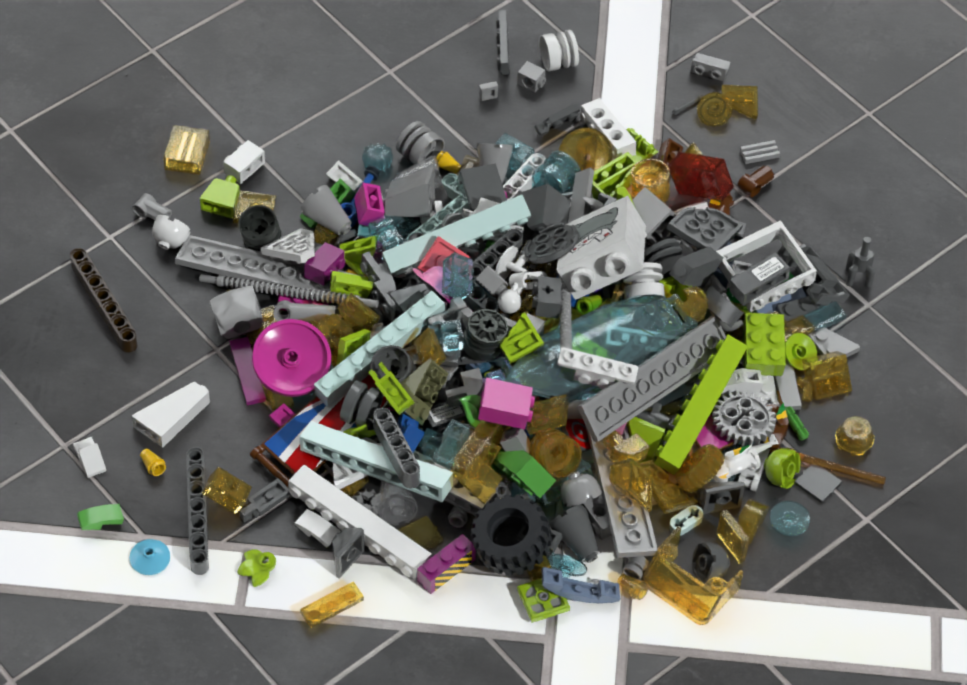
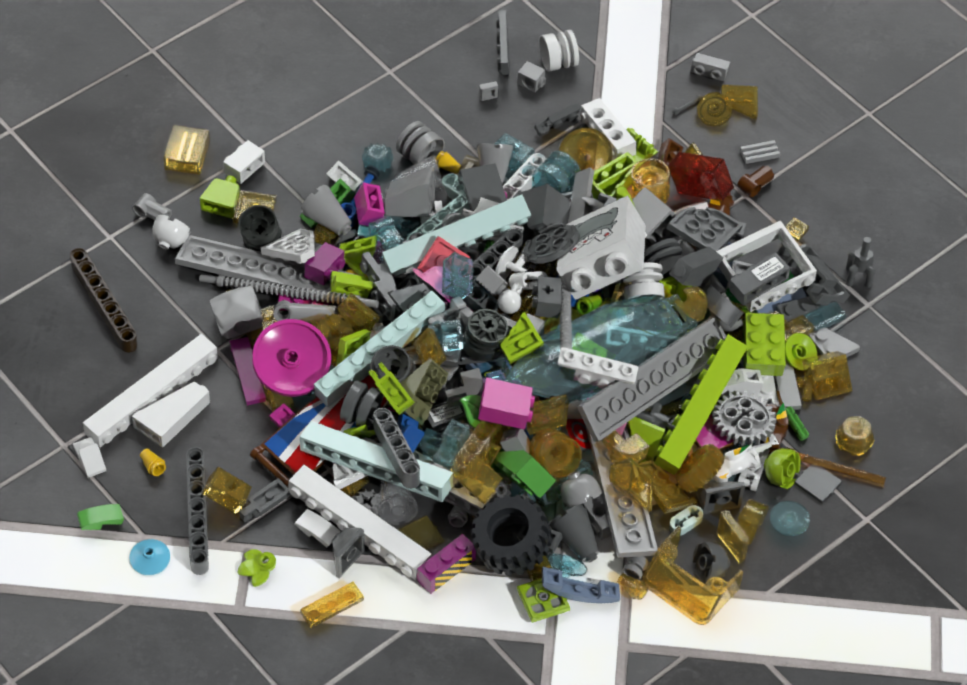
none -> white brick [83,334,218,447]
none -> clear yellow tile [785,217,809,242]

